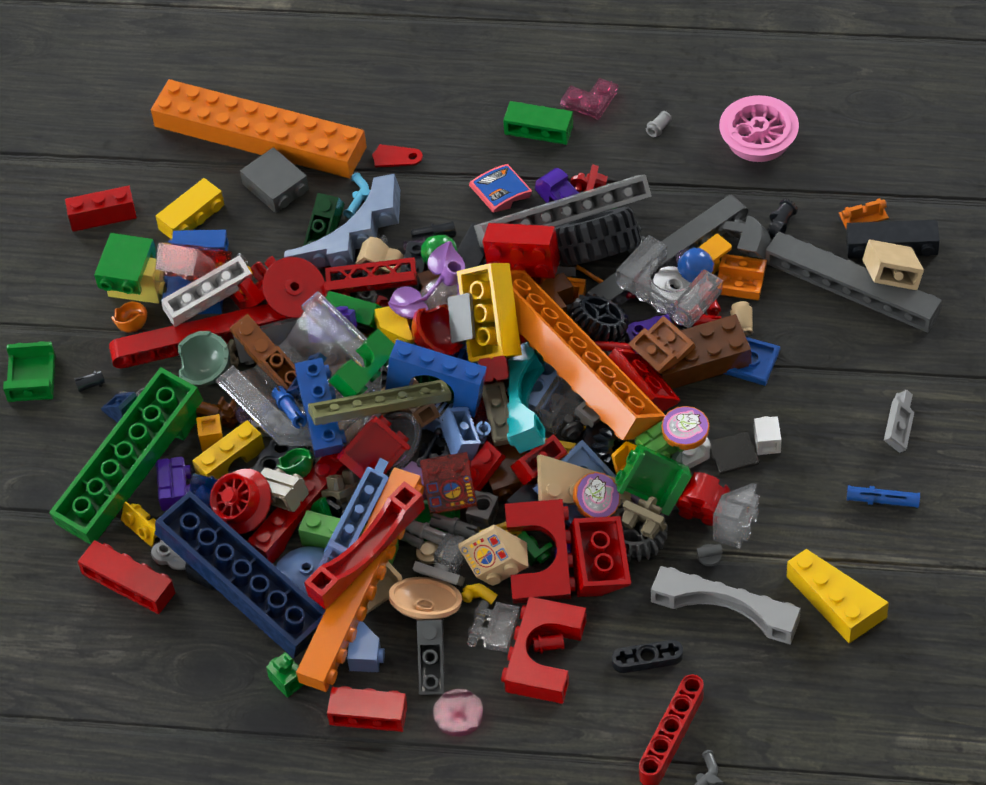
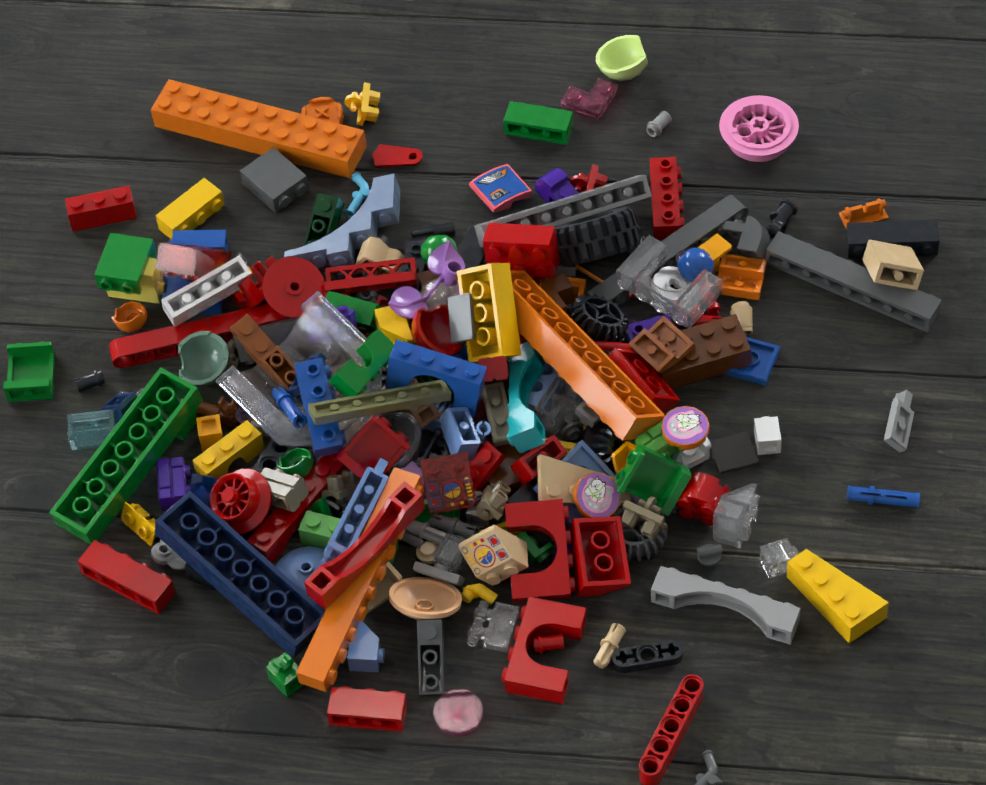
none -> clear light blue panel [67,409,117,450]
none -> orange tile [301,97,344,124]
none -> yellow hips [345,82,380,126]
none -> dark tan hips [476,480,511,521]
none -> tan axle [594,623,626,669]
none -> yellowish green cylinder [596,35,648,81]
none -> red brick [650,157,685,241]
none -> clear brick [760,538,798,578]

